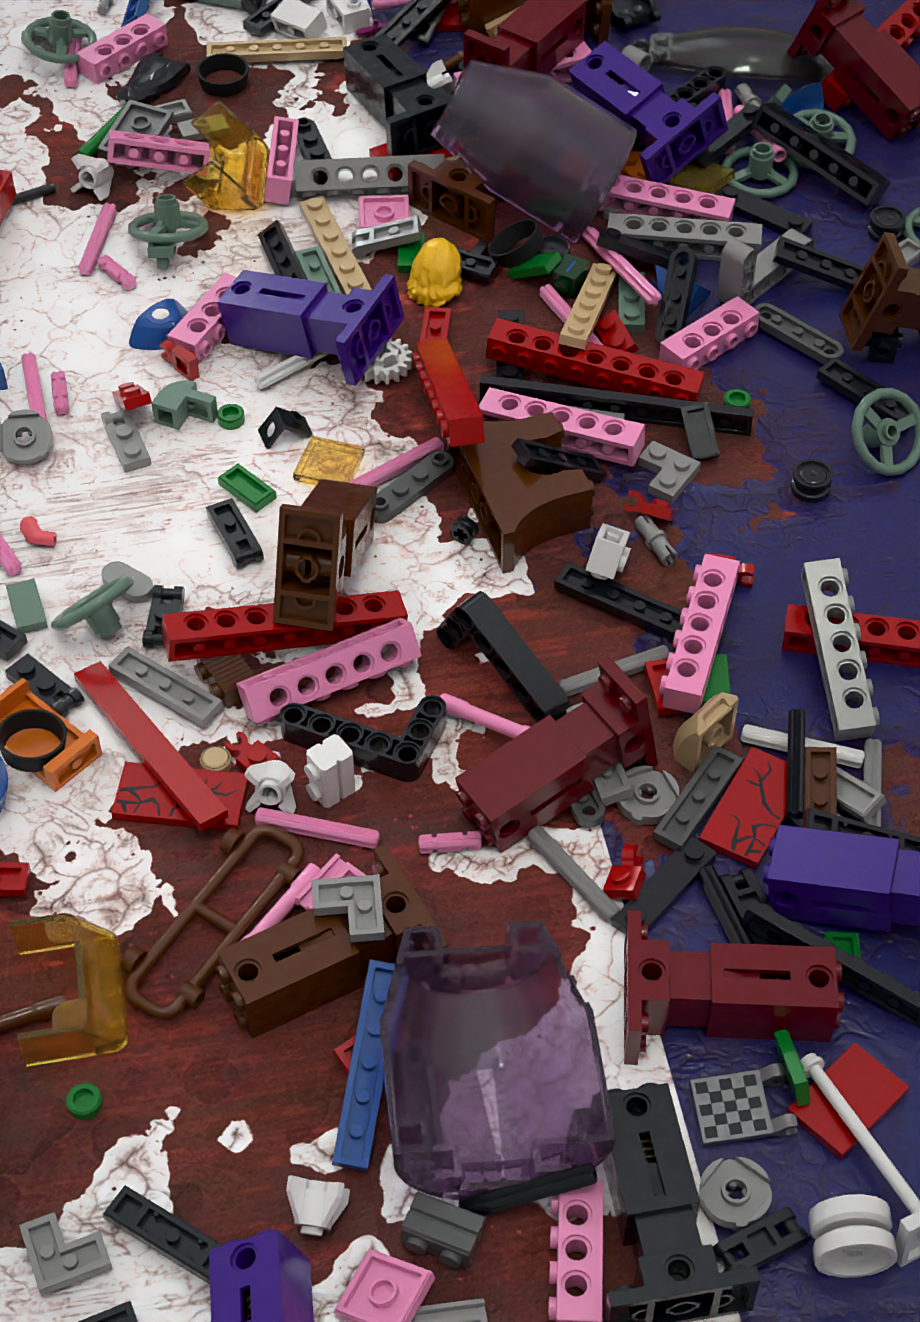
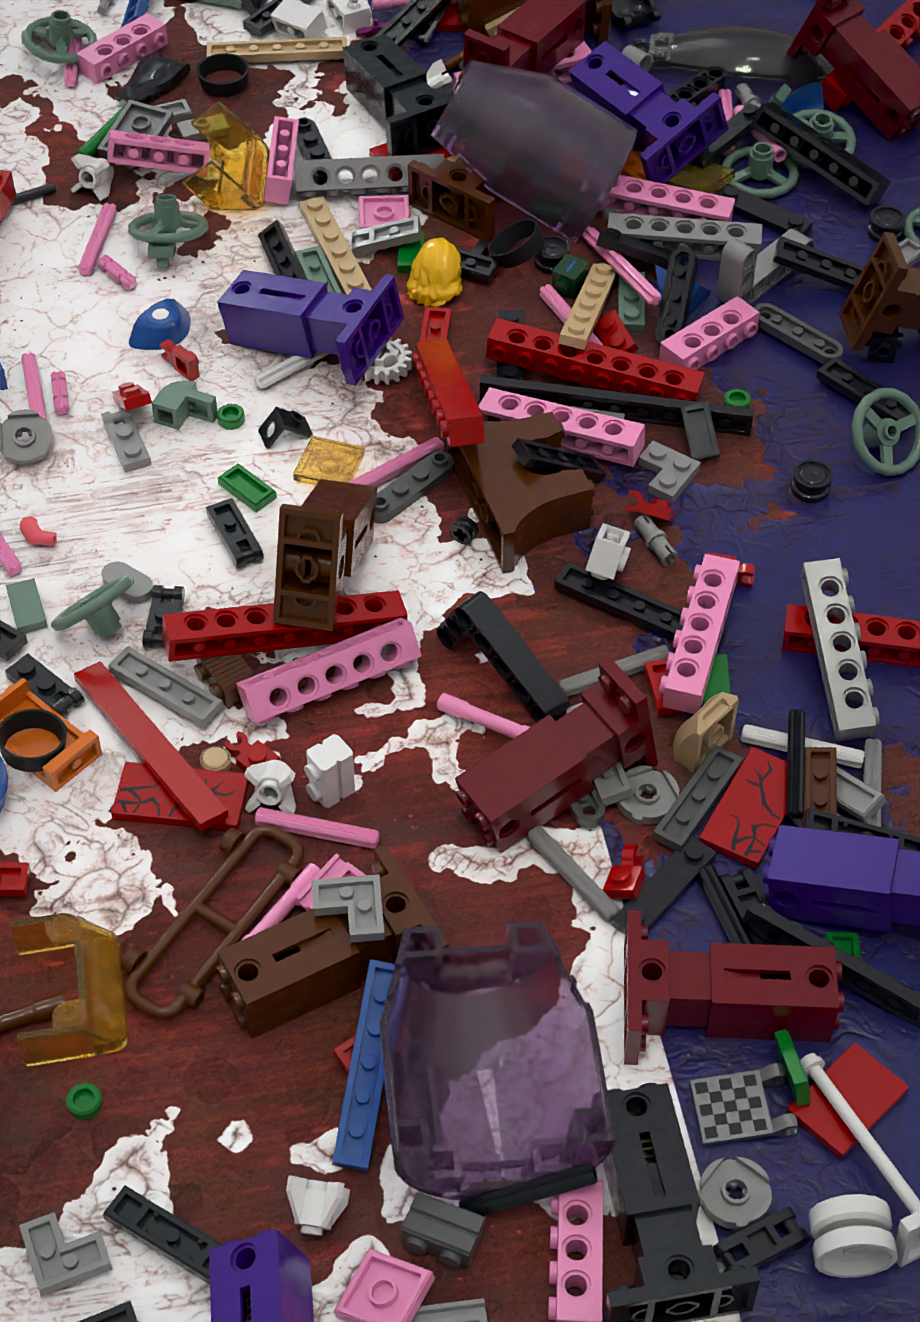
bright pink brick [167,273,237,363] -> none
black beam [279,695,446,782] -> none
bright pink axle [418,831,482,854] -> none
green tile [507,251,562,279] -> none

